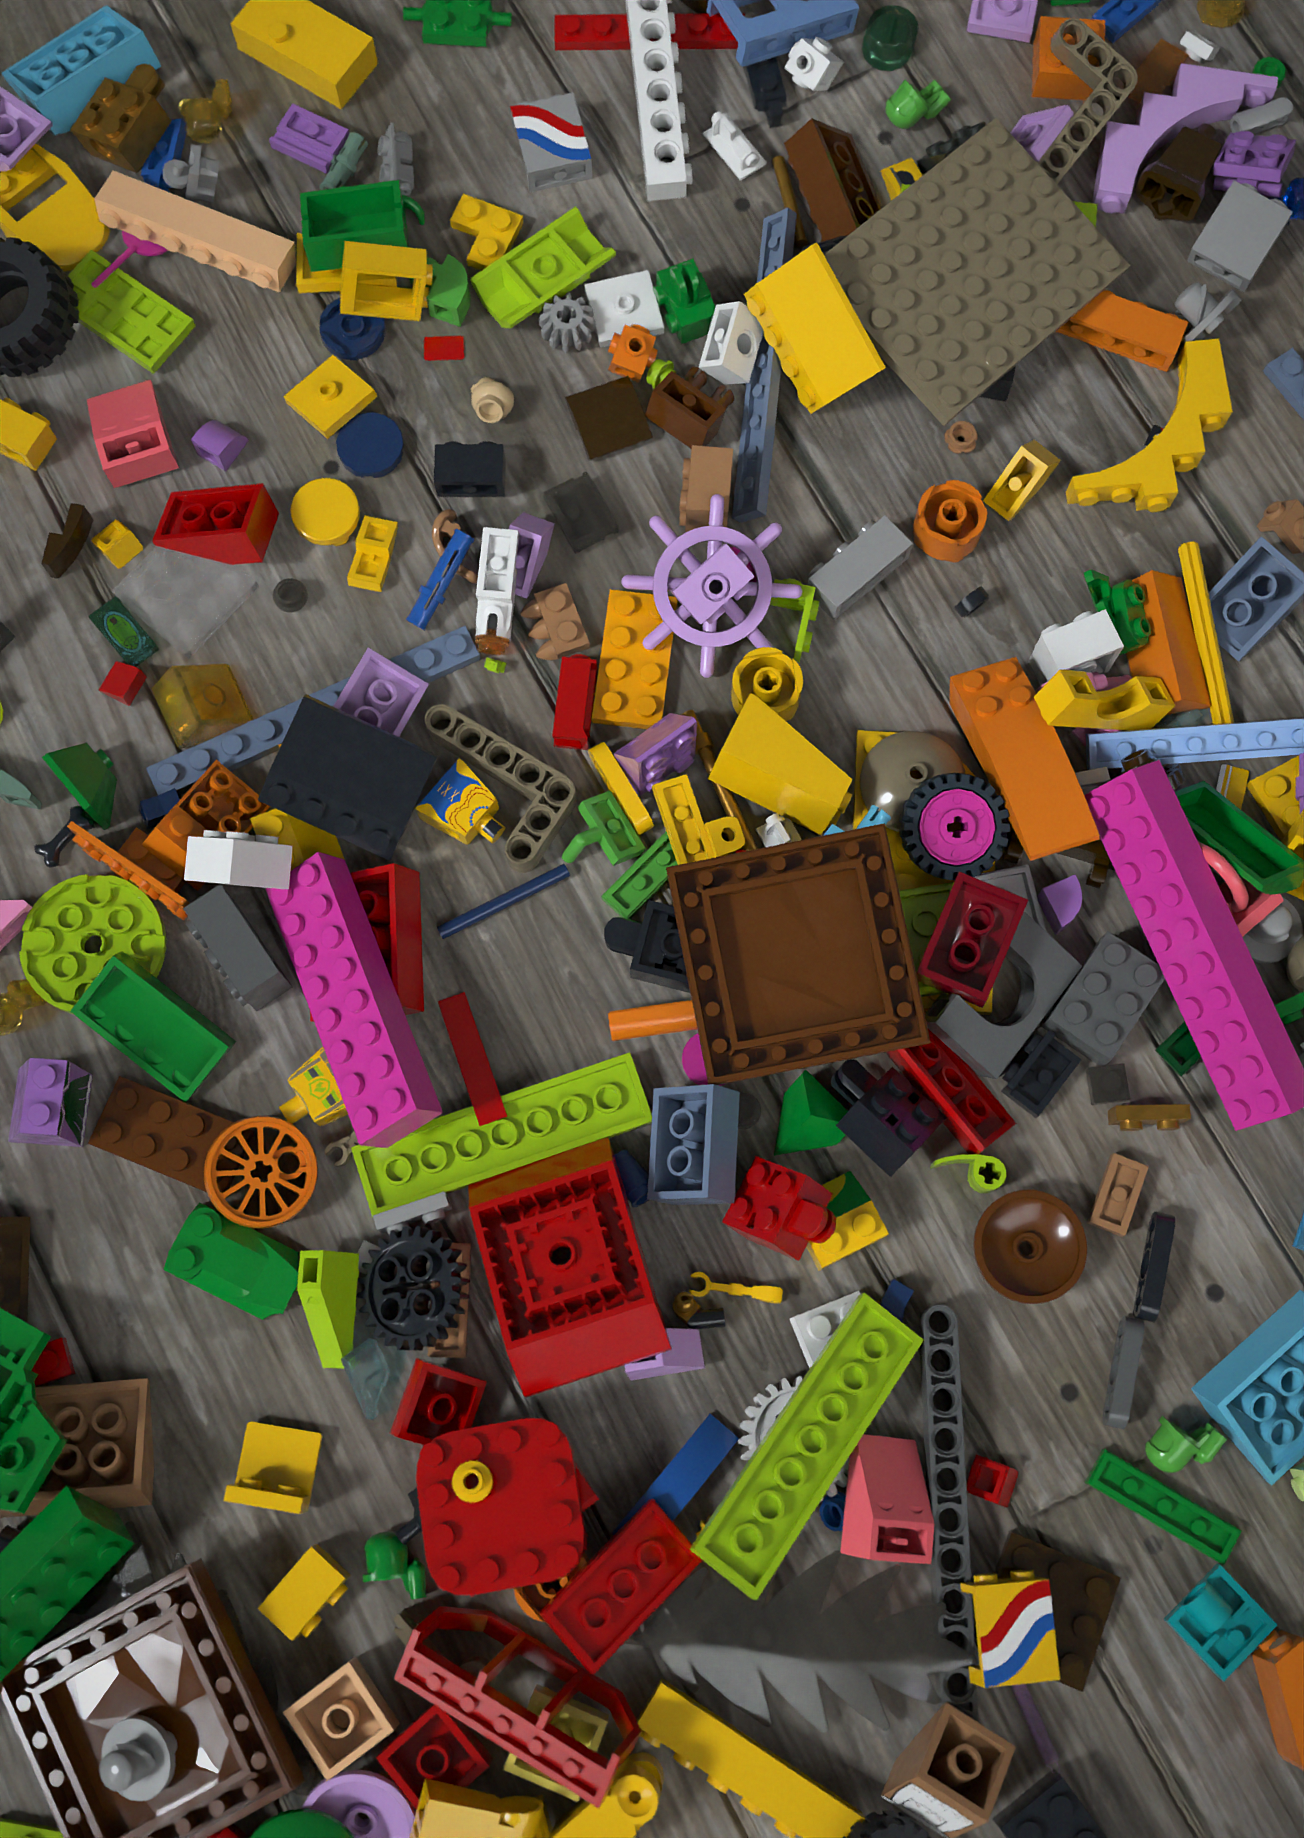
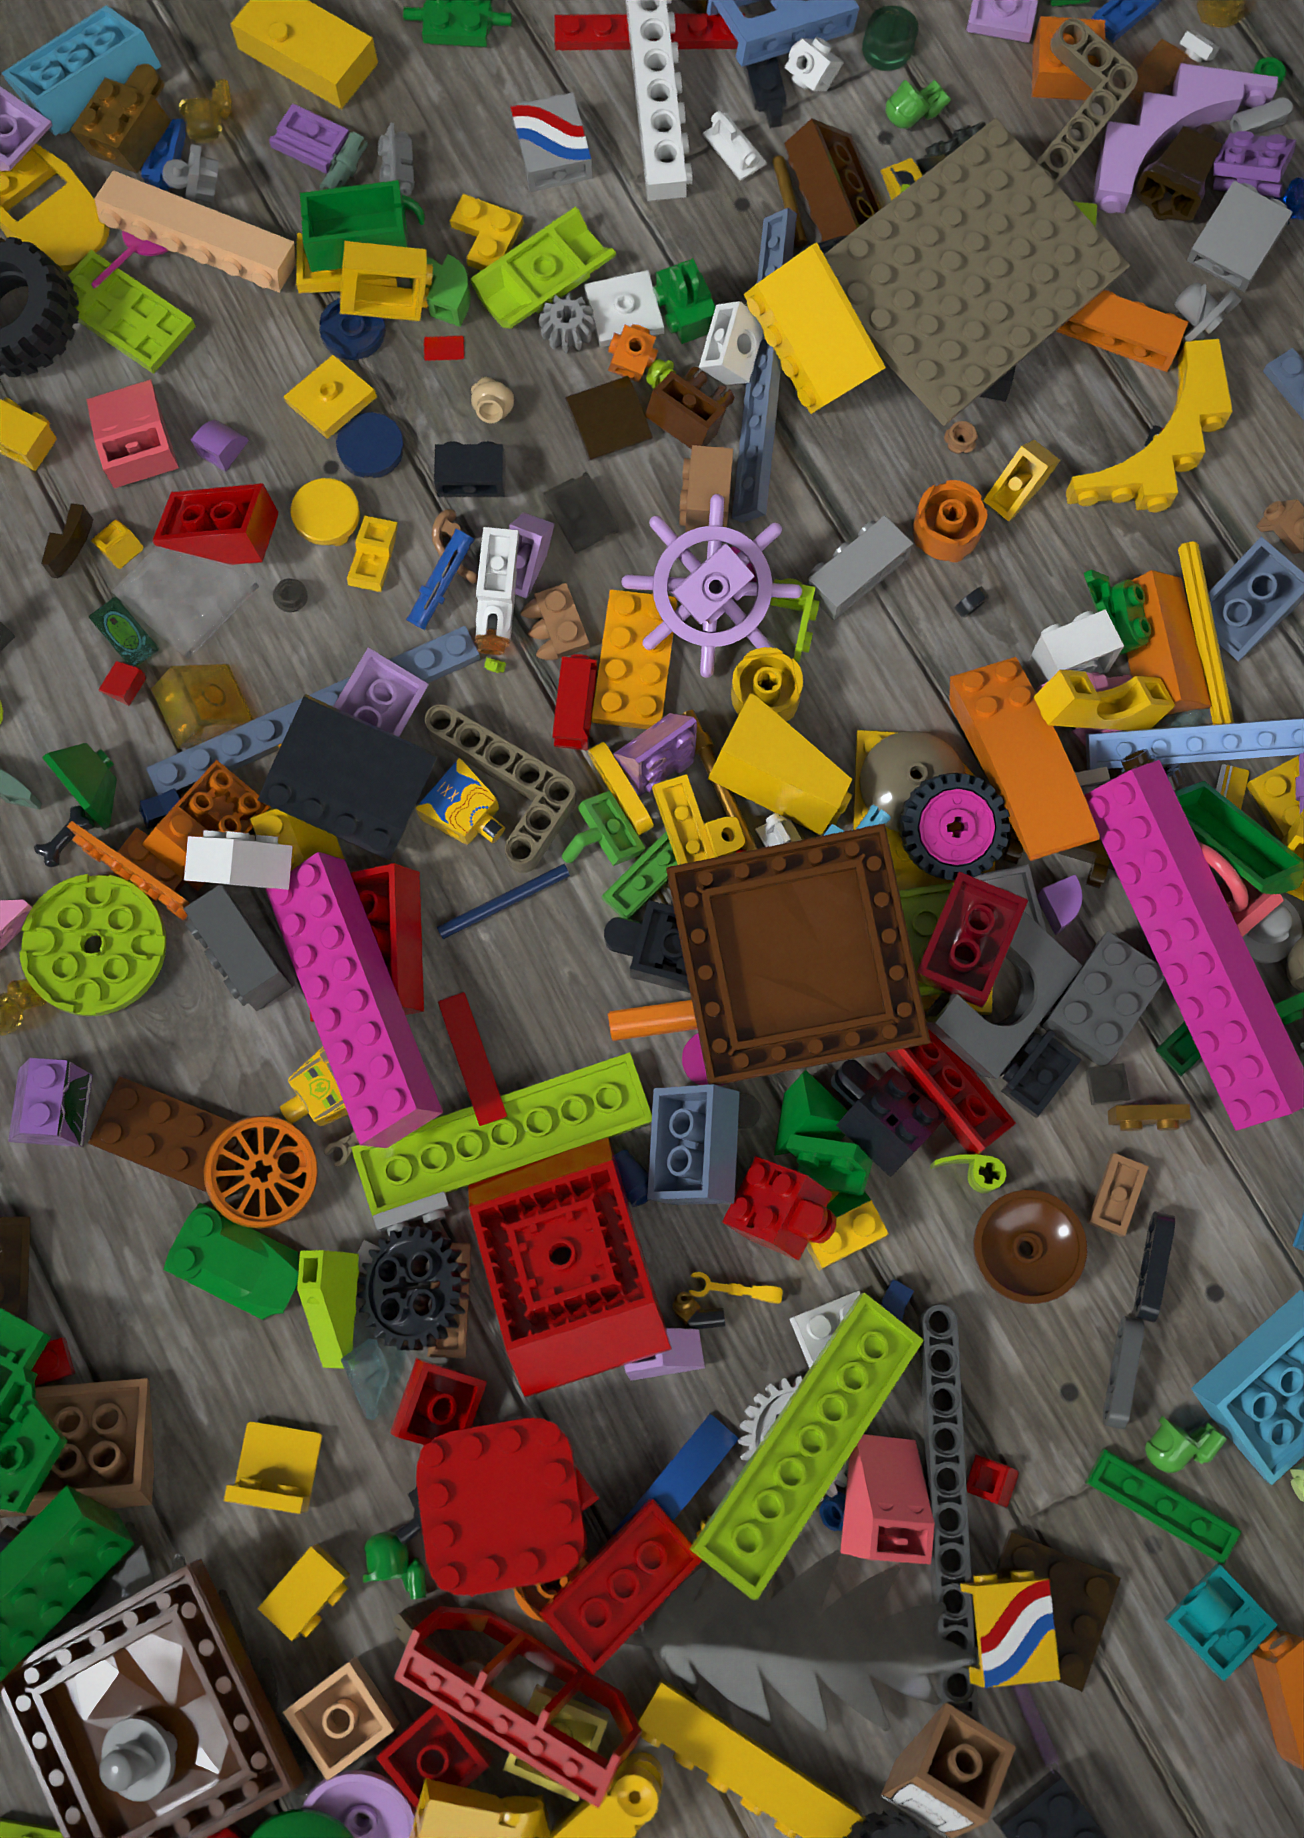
green slope [70,951,237,1103] -> none
yellow plate [452,1461,493,1503] -> none
lavender plate [1010,105,1074,162] -> none
none -> green bracket [786,1134,873,1196]

